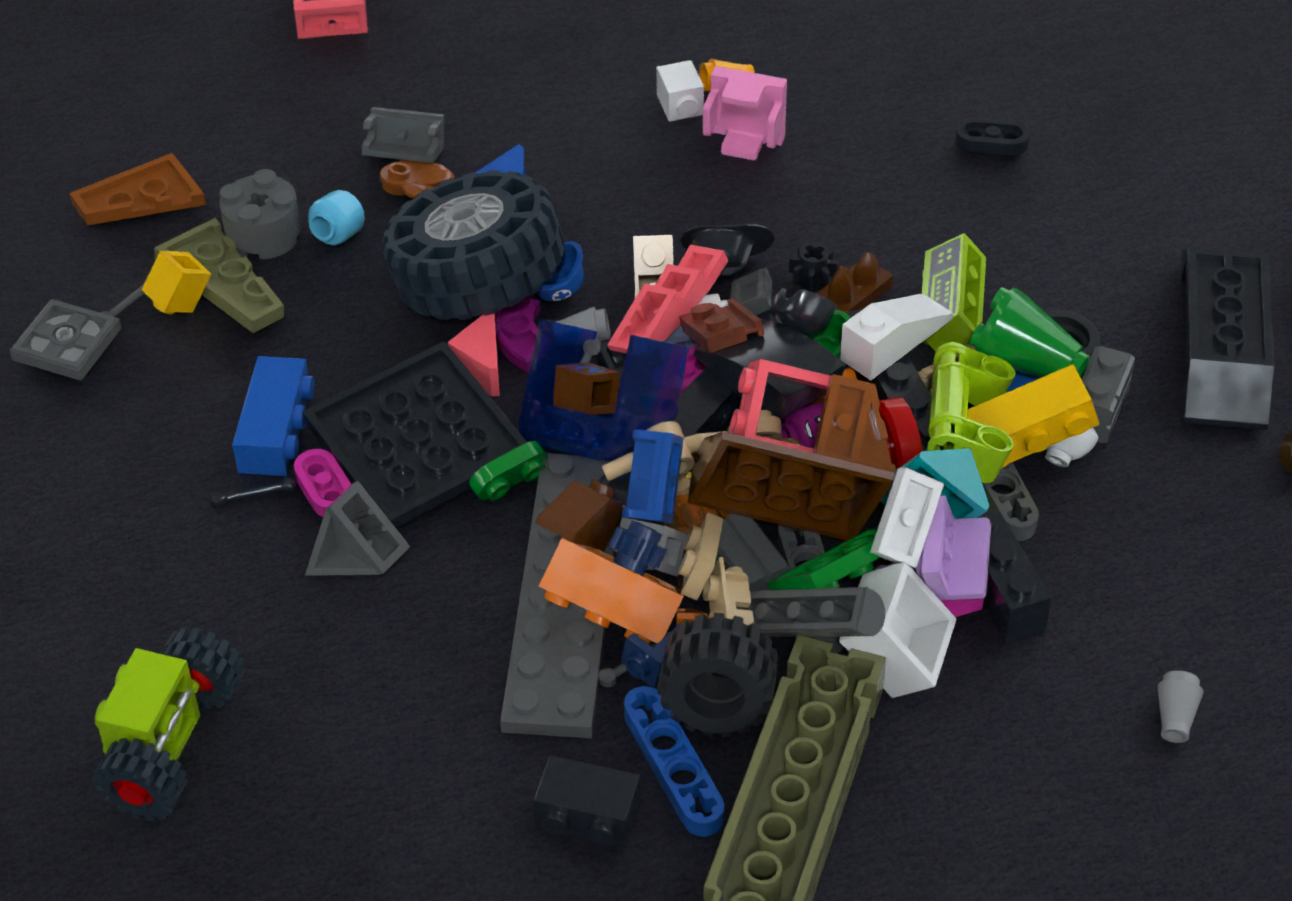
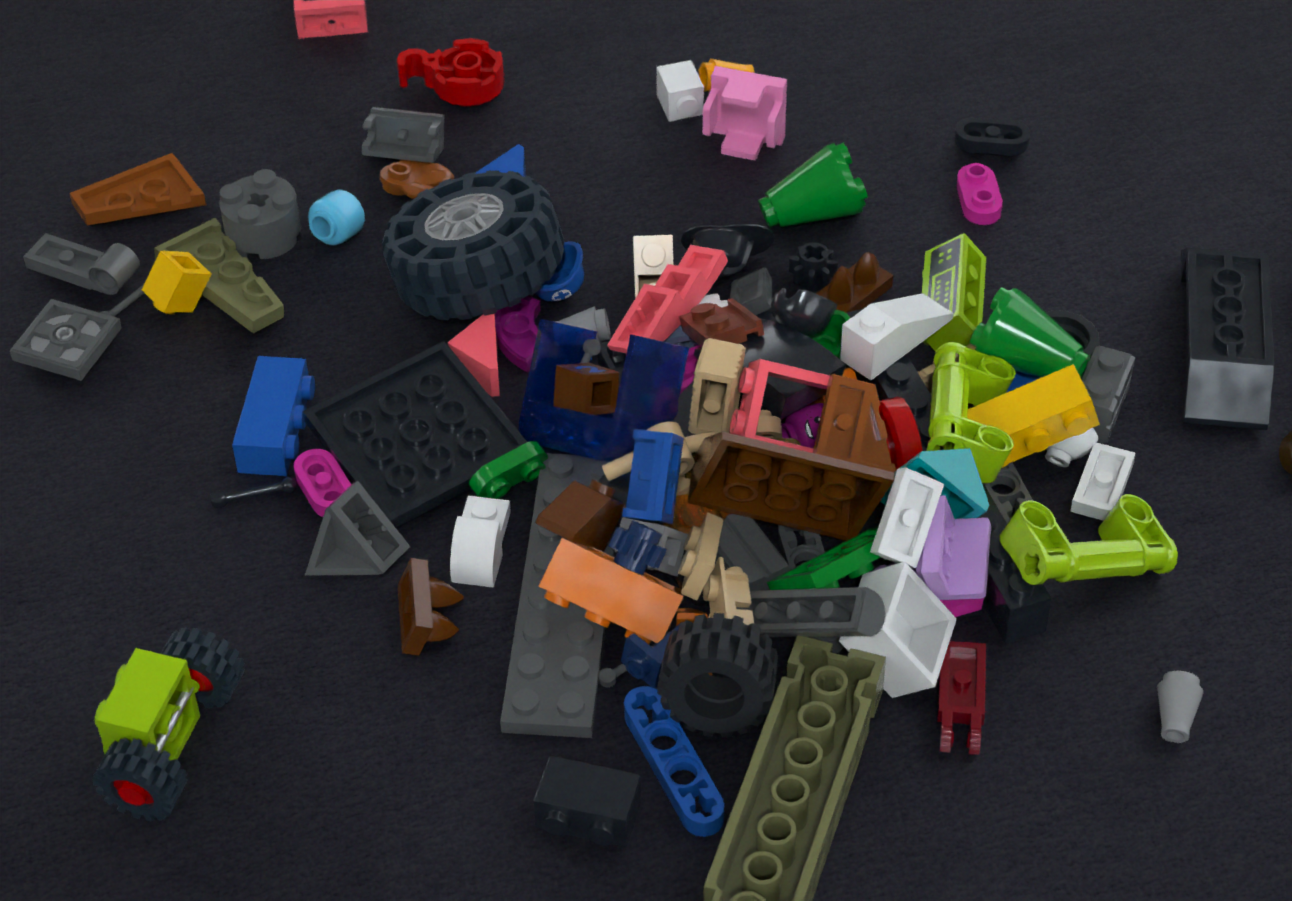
none -> dark grey plate [23,233,140,295]
none -> red piece [397,38,505,106]
none -> reddish brown tile [397,558,464,656]
none -> white brick [450,496,511,588]
none -> tan brick [688,338,746,434]
none -> green cone [758,143,868,227]
none -> dark red hinge [937,641,986,755]
none -> dark pink plate [956,163,1002,225]
none -> lime piece [1000,494,1178,585]
none -> white plate [1071,442,1135,521]

